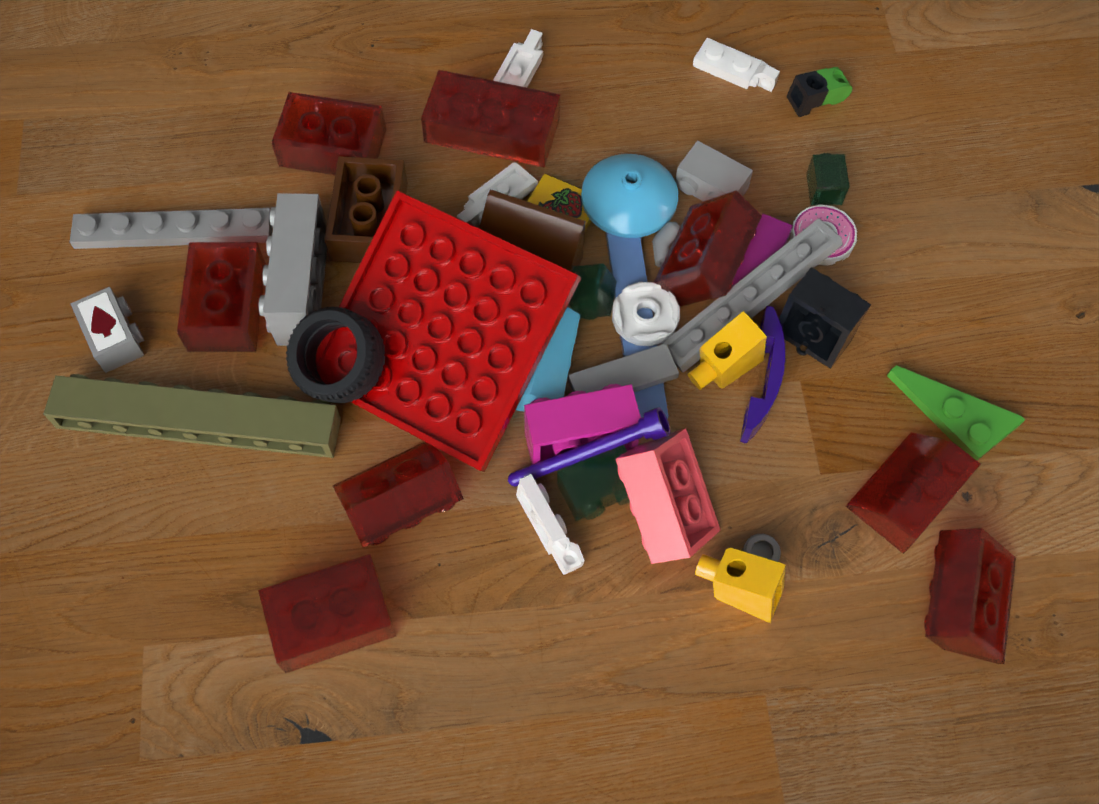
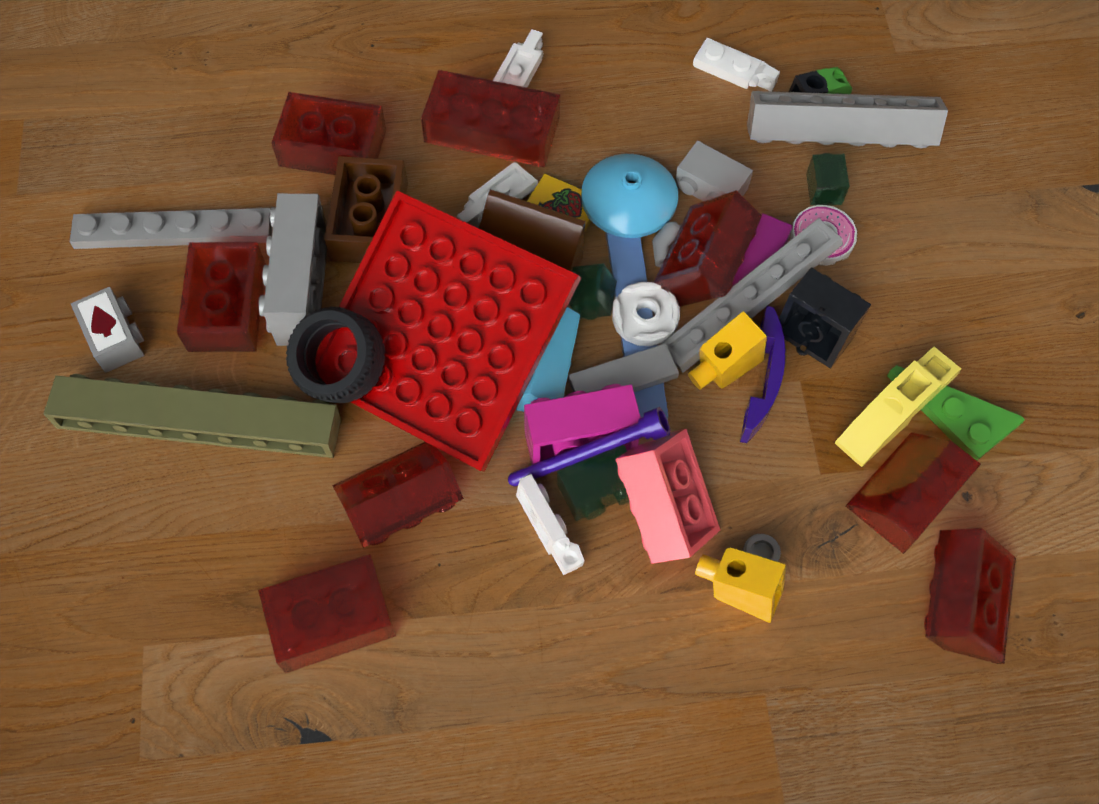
none -> light grey brick [747,91,948,148]
none -> light yellow slope [835,347,961,467]

